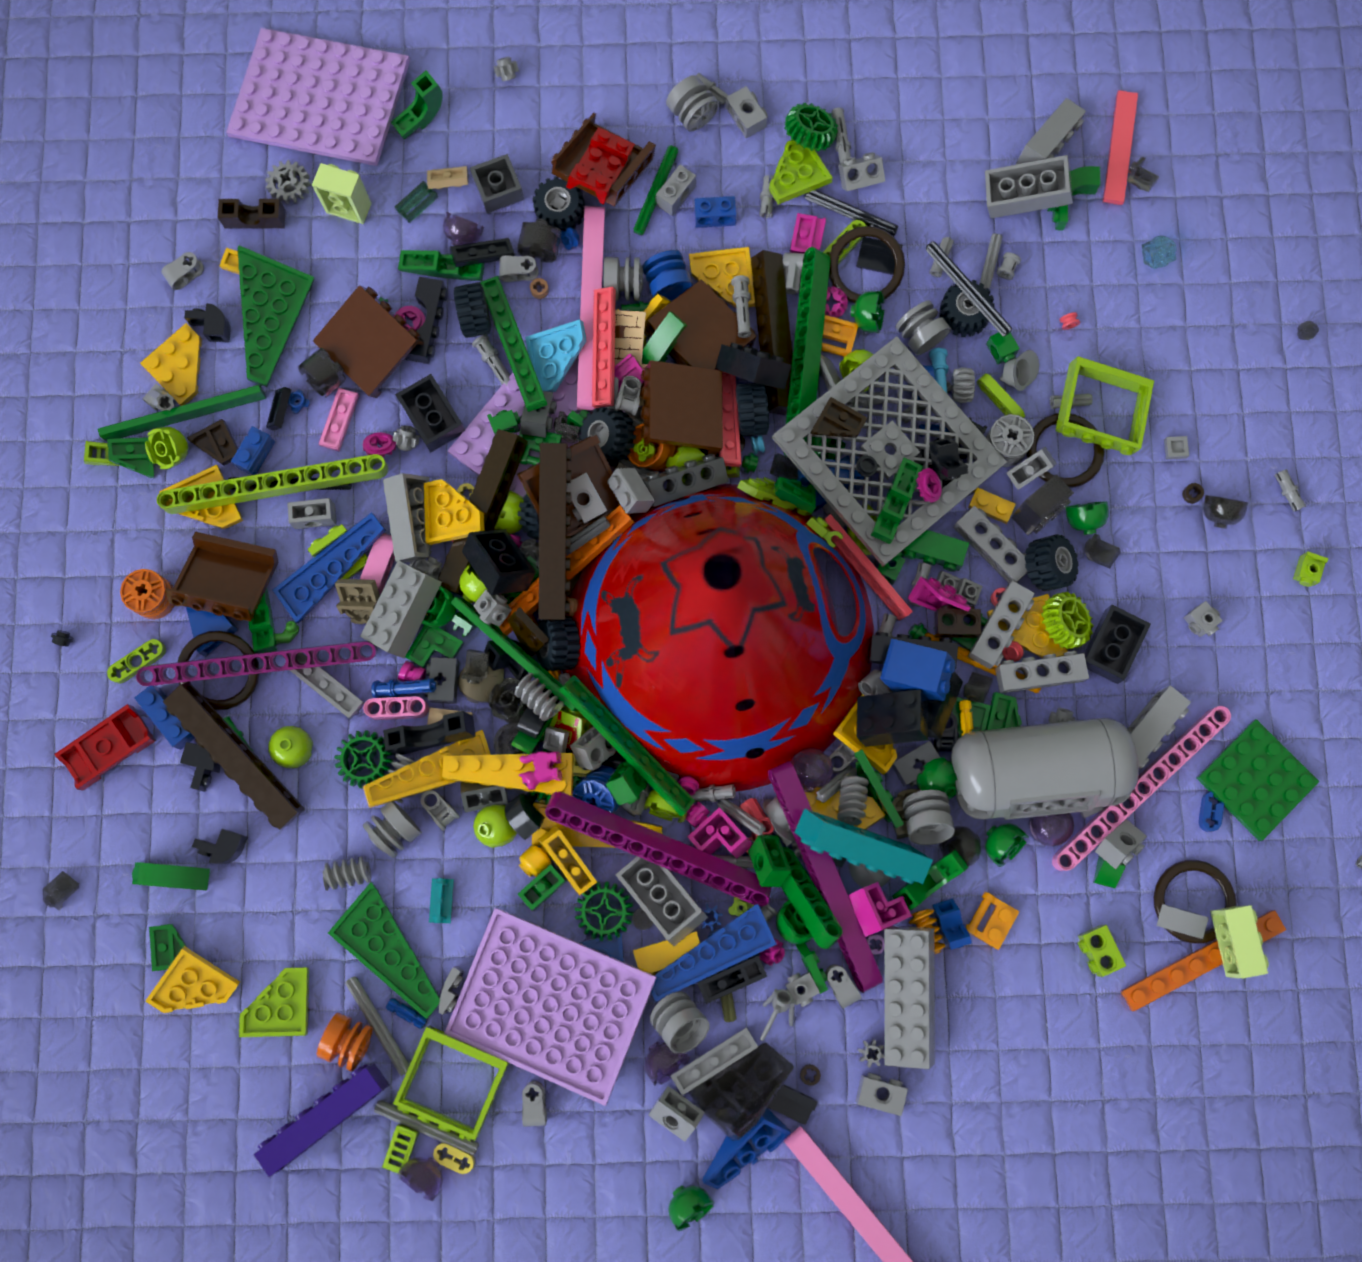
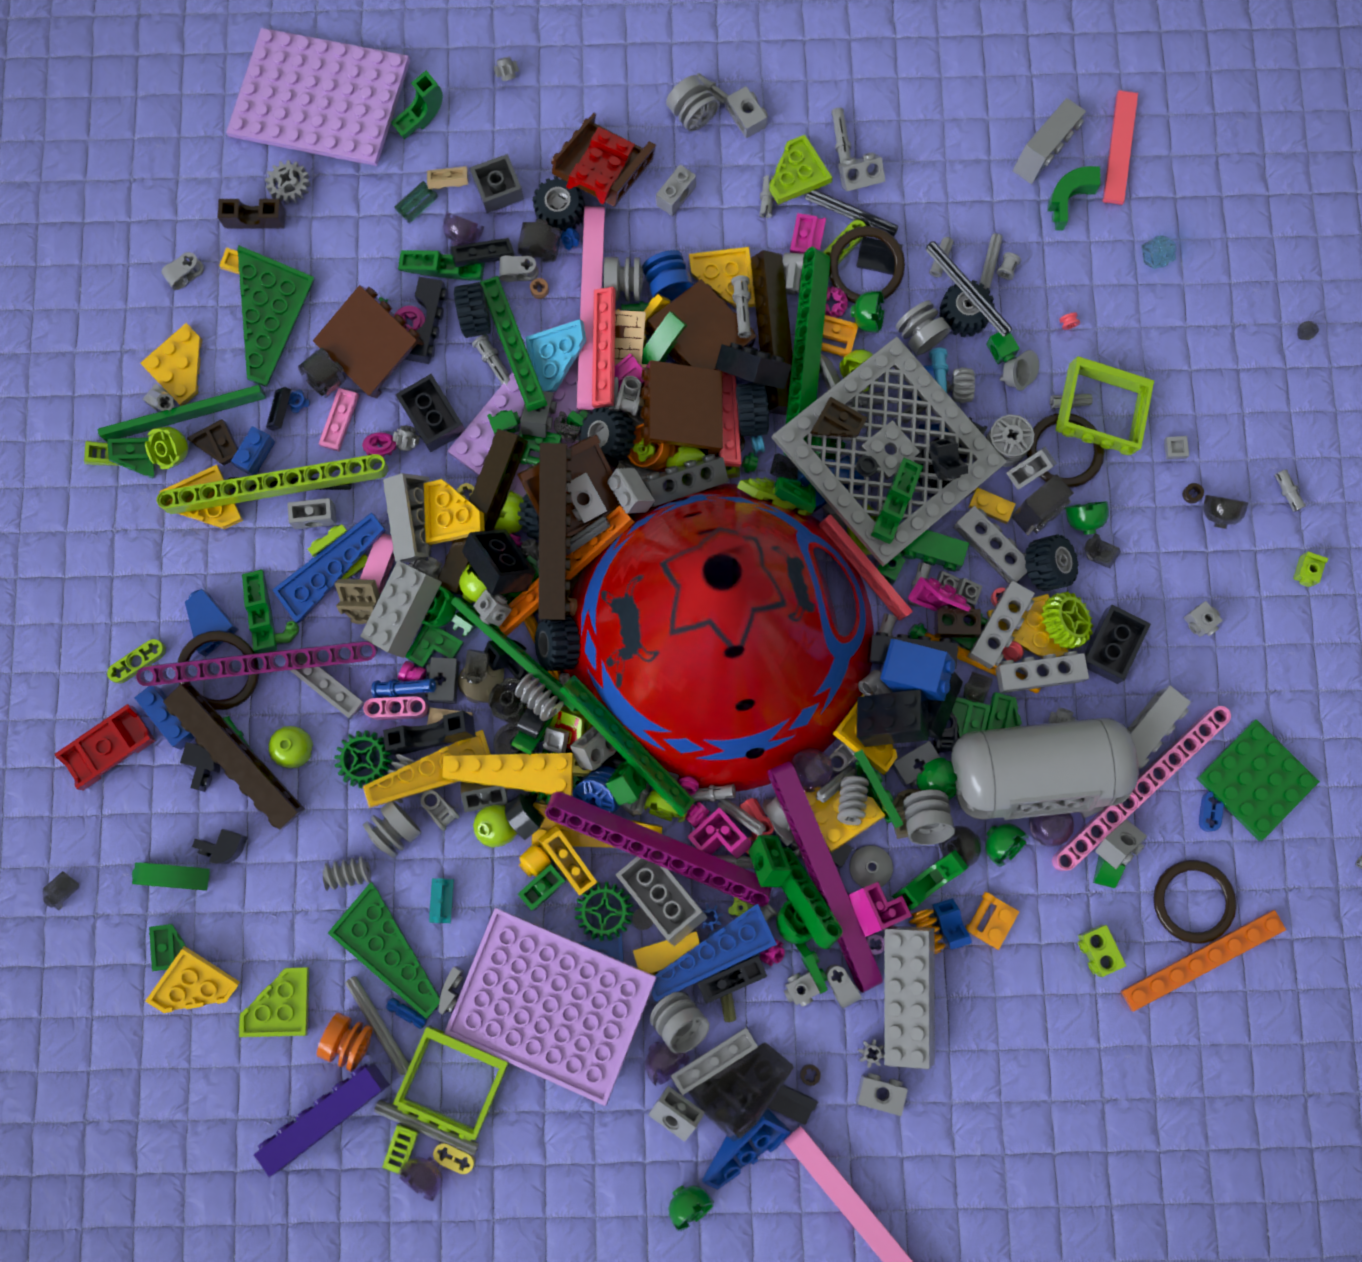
black plate [51,630,74,647] -> none
orange wheel [120,569,175,620] -> none
reddish brown panel [165,532,279,621] -> none
black brick [184,303,231,343] -> none
yellowish green brick [312,163,372,224] -> none
dark brown wing [507,608,550,657] -> none
dark pink animal [519,751,562,790] -> none
light grey piece [522,1081,547,1127] -> none
green axle [633,145,678,236] -> none
blue brick [694,196,736,228] -> none
light grey plant [760,989,796,1041] -> none
green gear [784,102,838,152] -> none
teal brick [794,808,933,884] -> none
lime plate [806,516,844,547] -> none
dark pink gear [916,468,942,503] -> none
yellow axle [959,700,973,736] -> none
lime beam [977,373,1025,418] -> none
light grey brick [985,155,1073,218] -> none
clear smoke bracket [1127,156,1159,192] -> none
light grey slope [1157,904,1209,939] -> none
yellowish green brick [1210,905,1269,979] -> none

